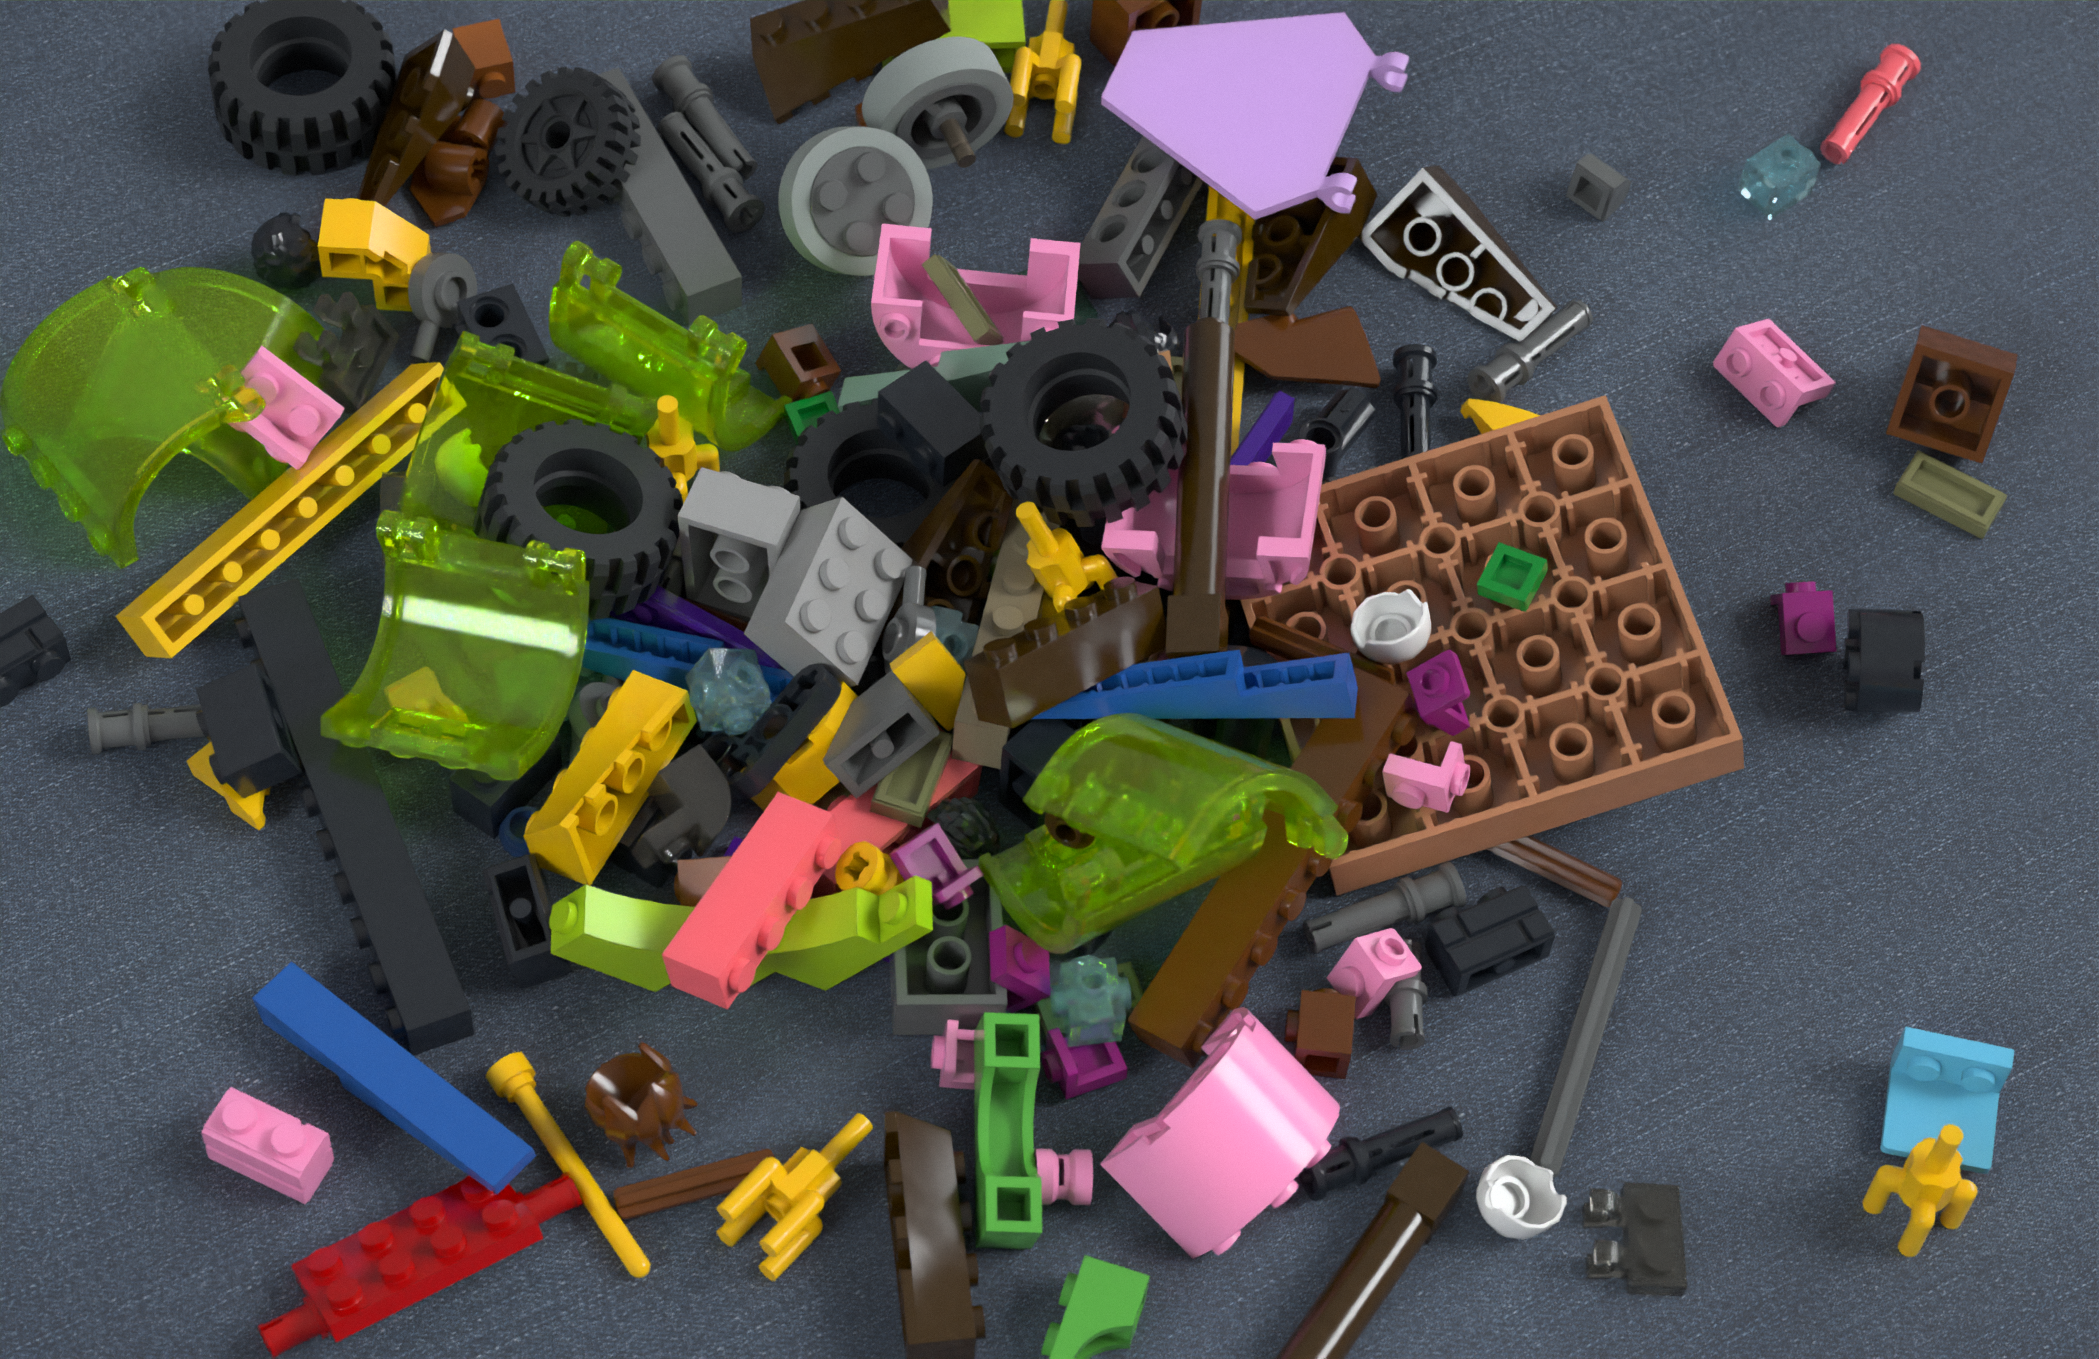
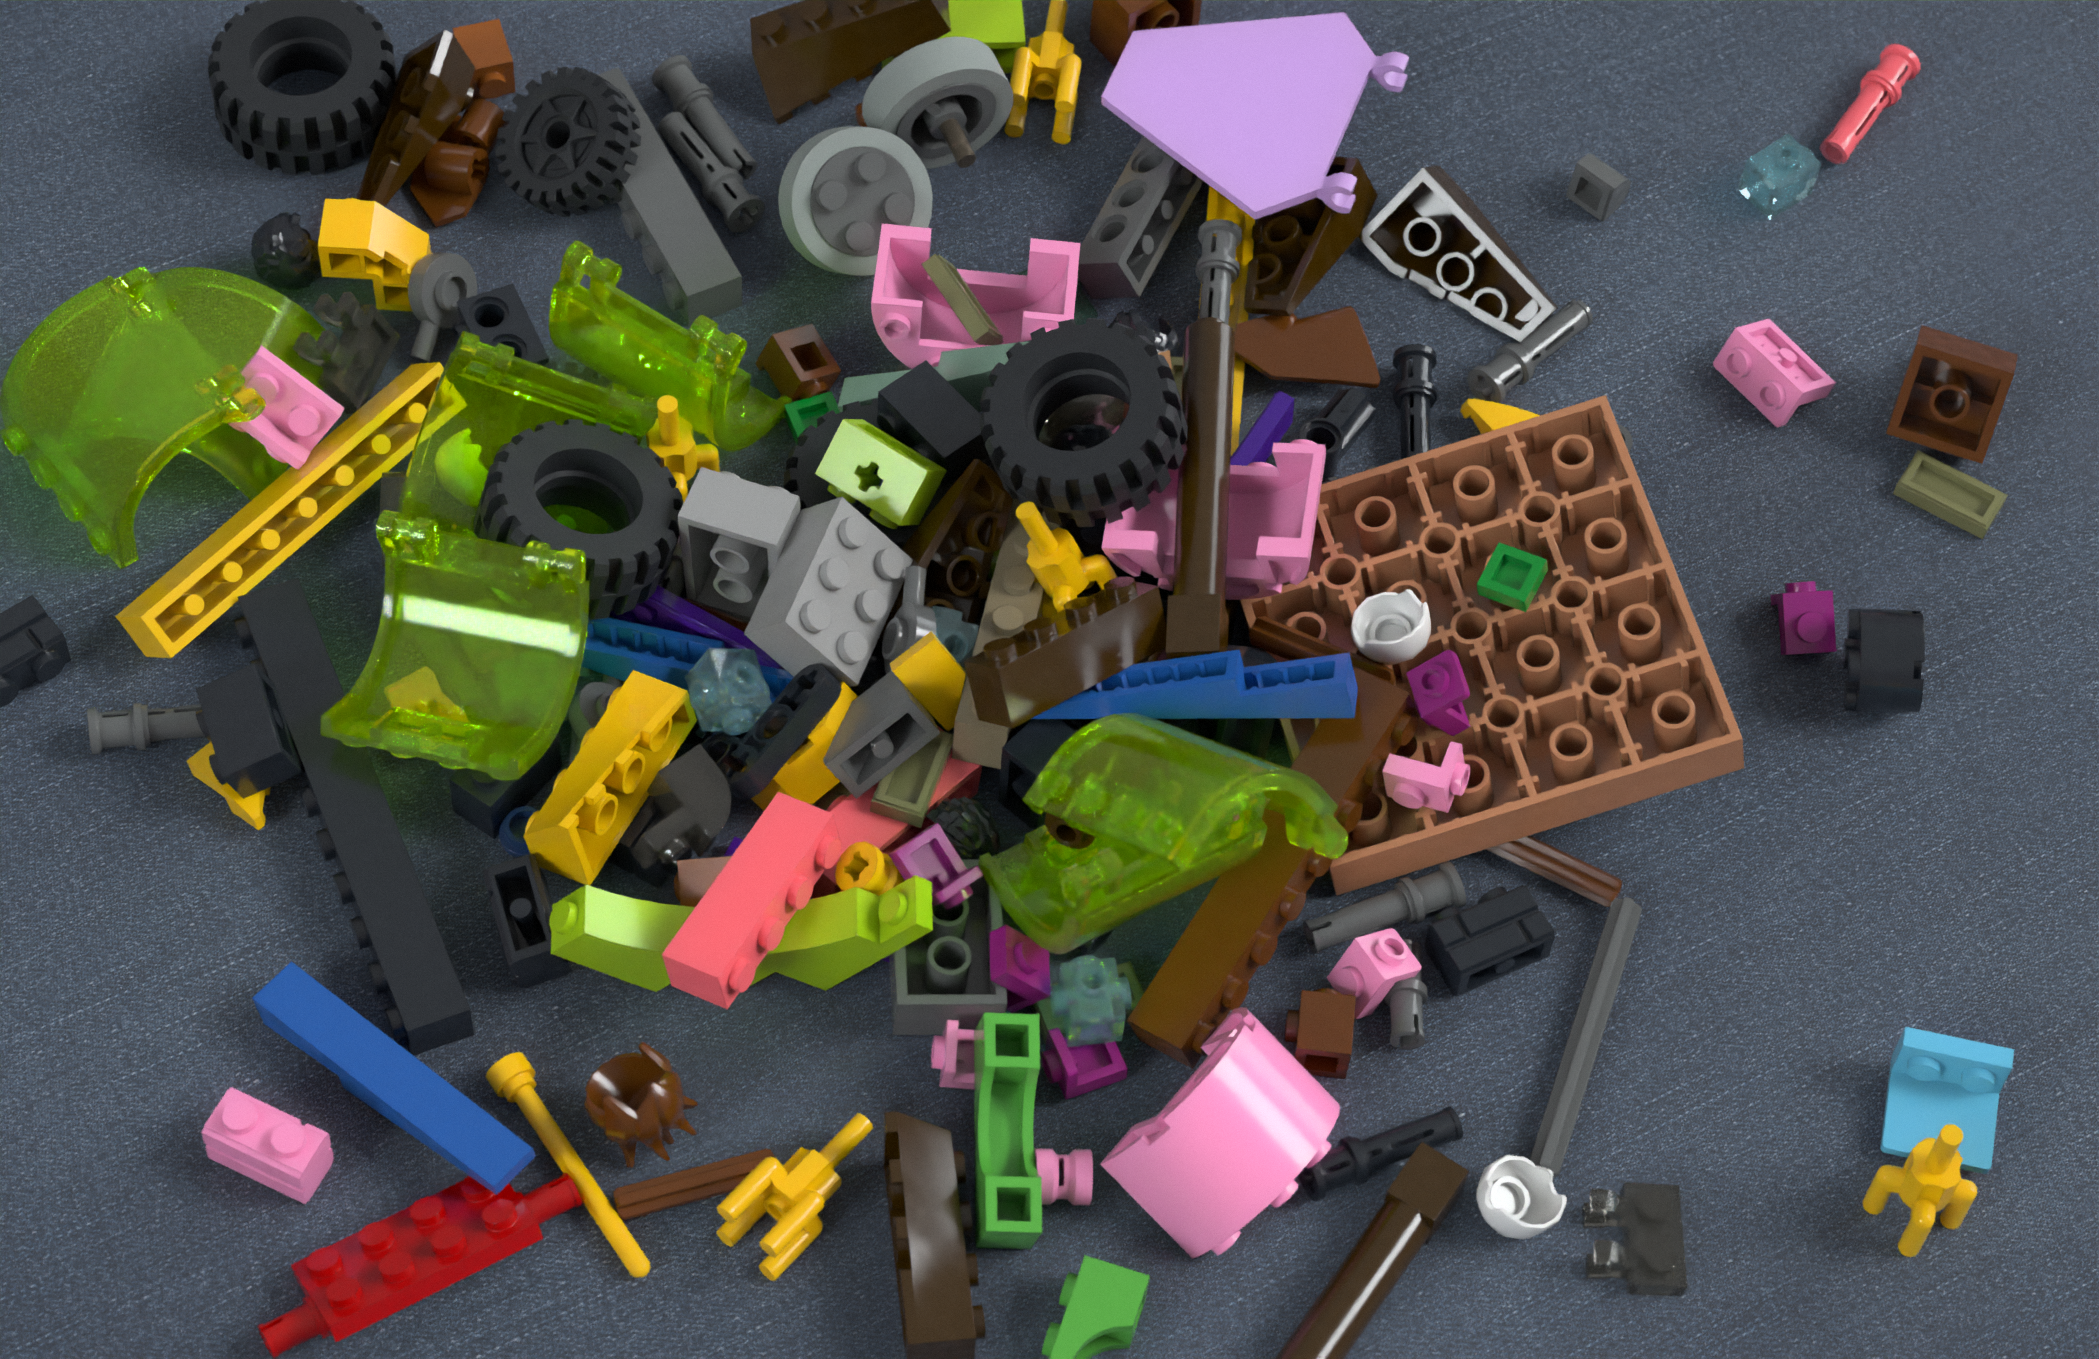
none -> lime brick [815,419,947,529]

